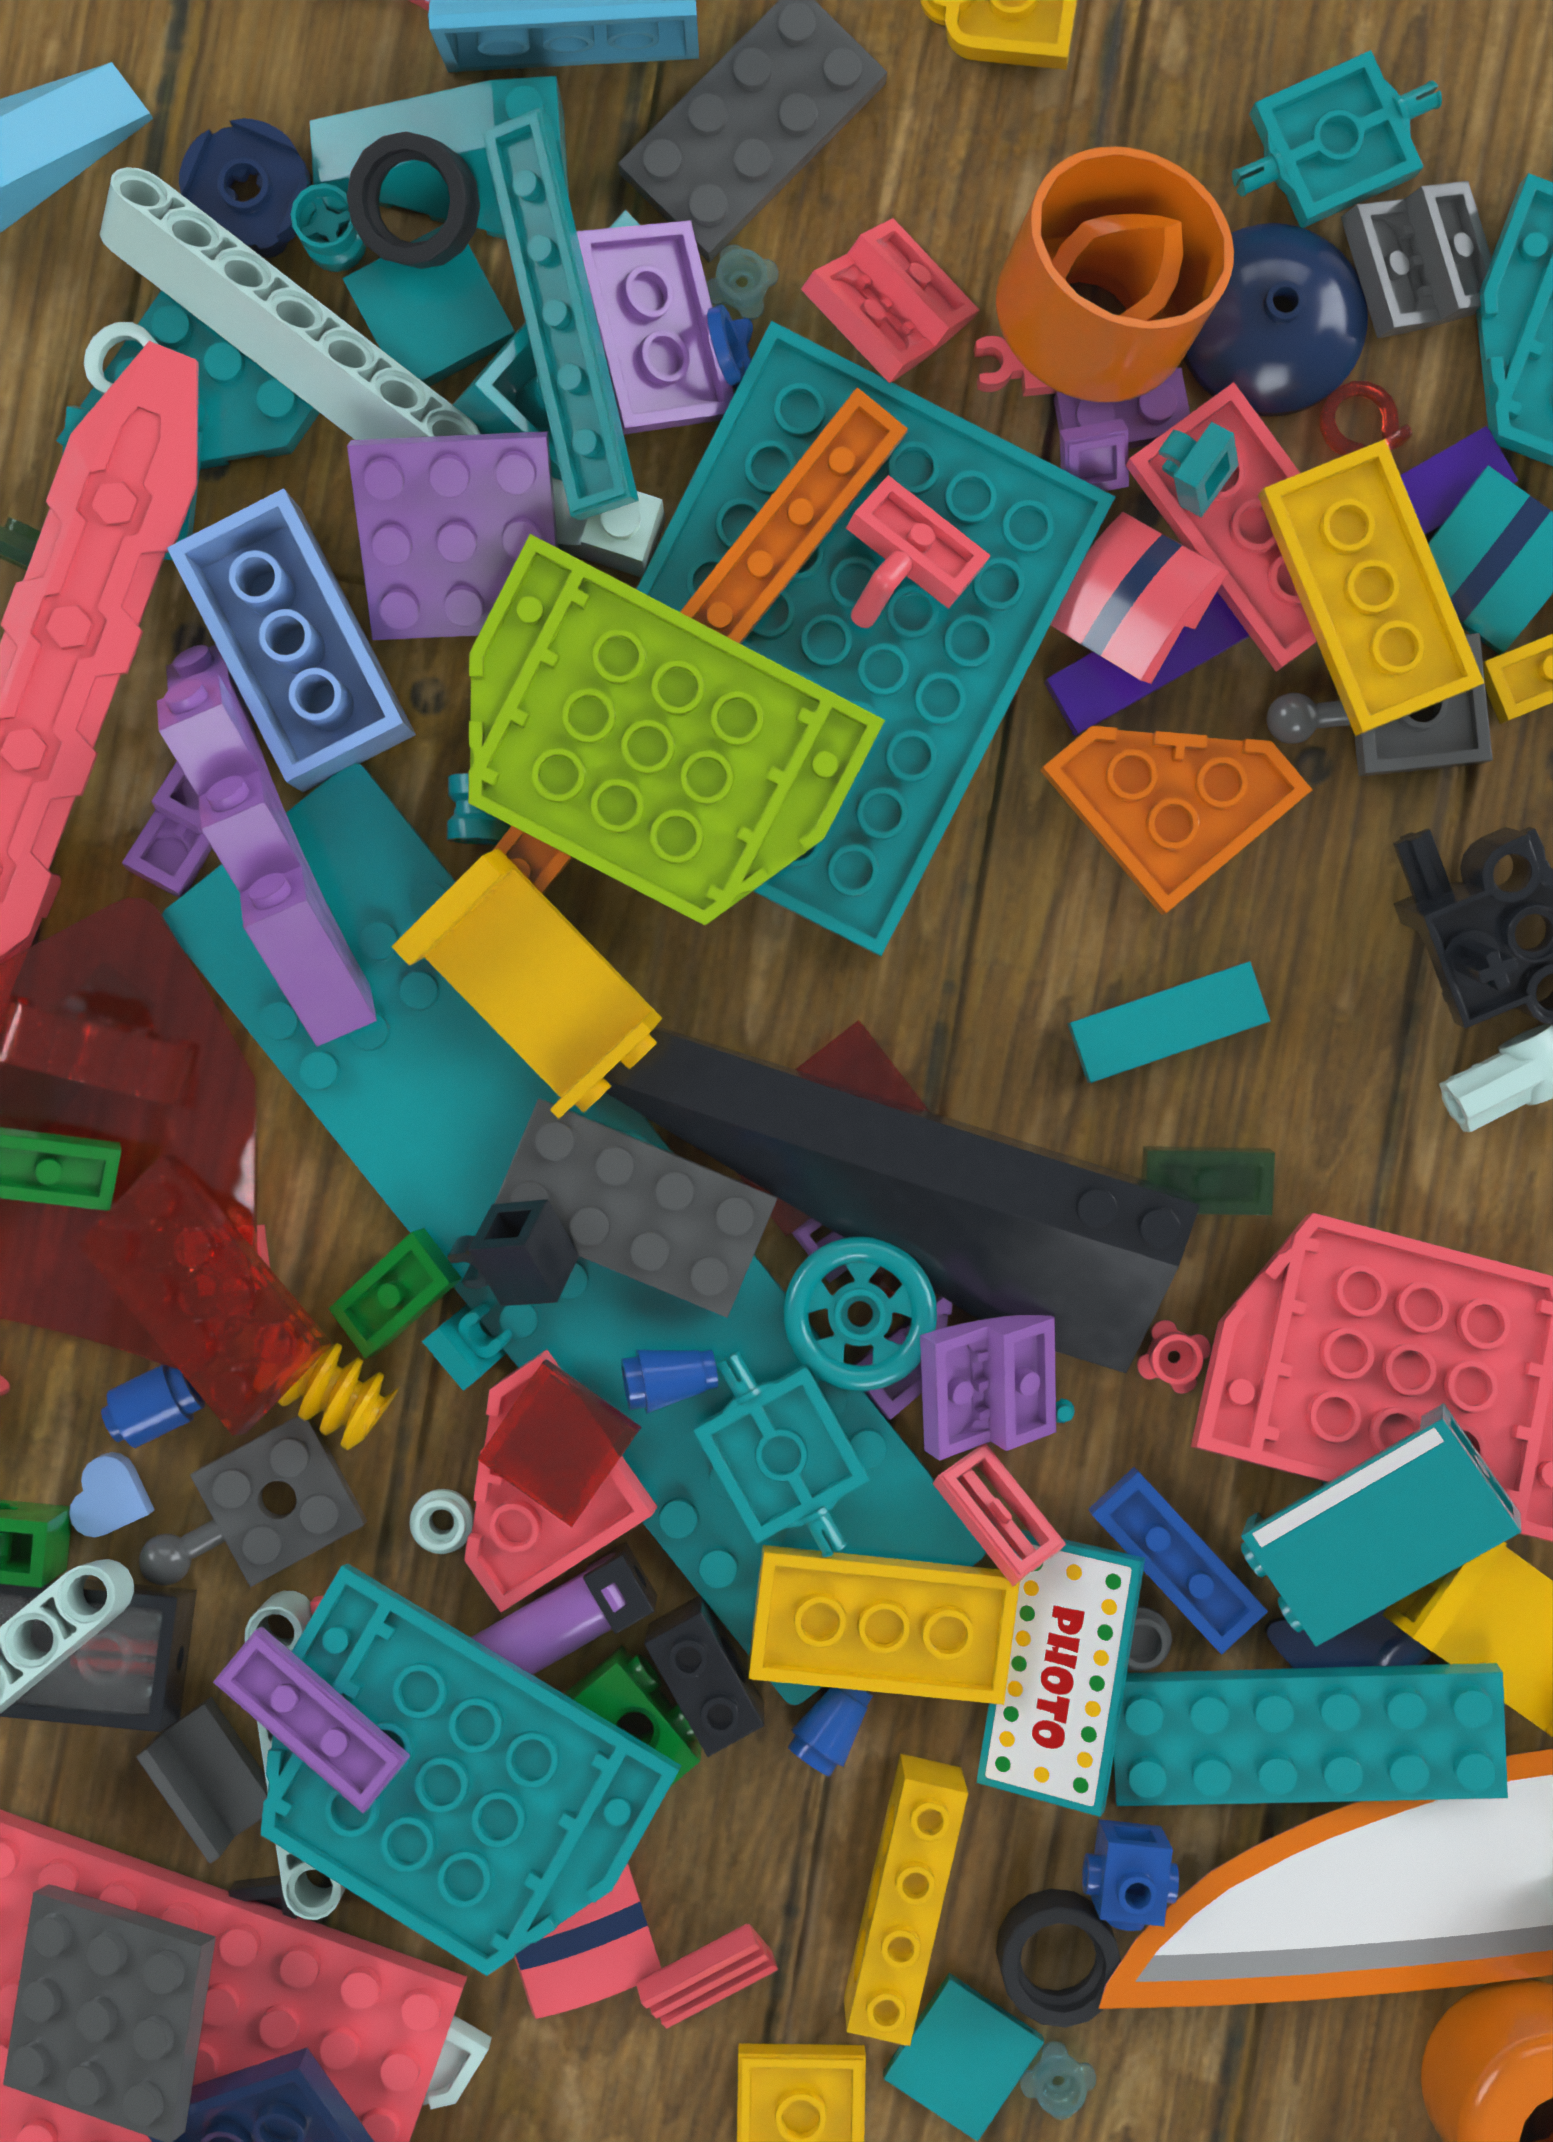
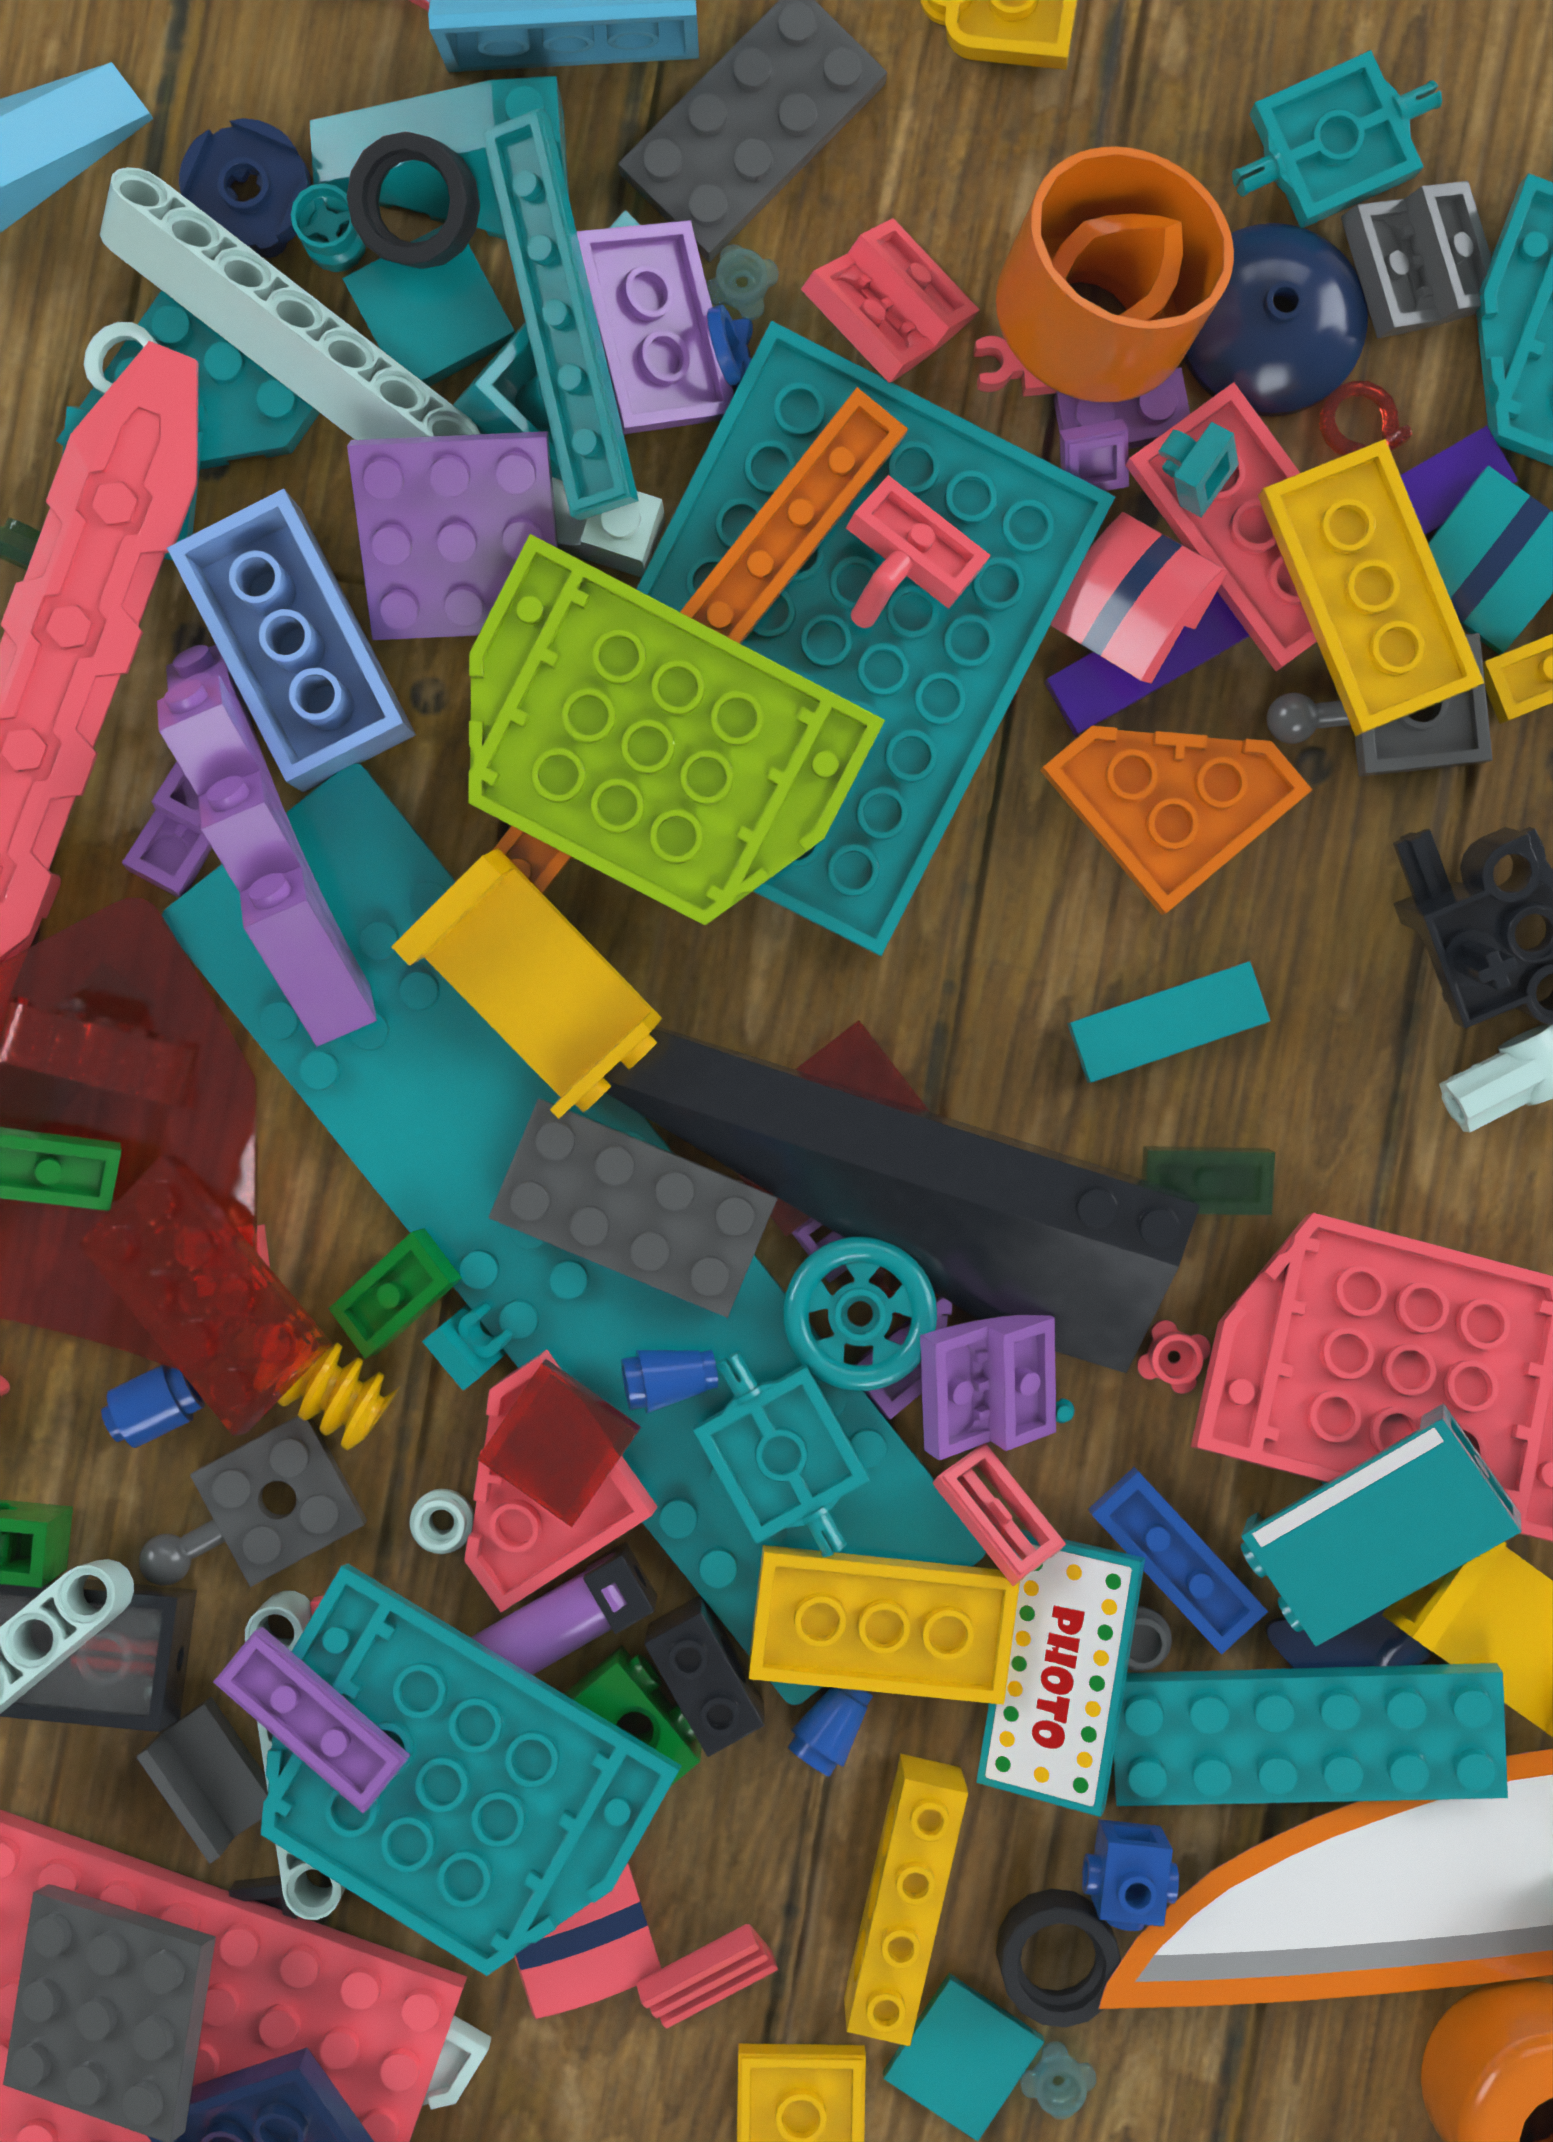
light blue tile [69,1452,155,1538] -> none
teal wheel [447,773,511,845] -> none
black brick [447,1199,579,1306] -> none

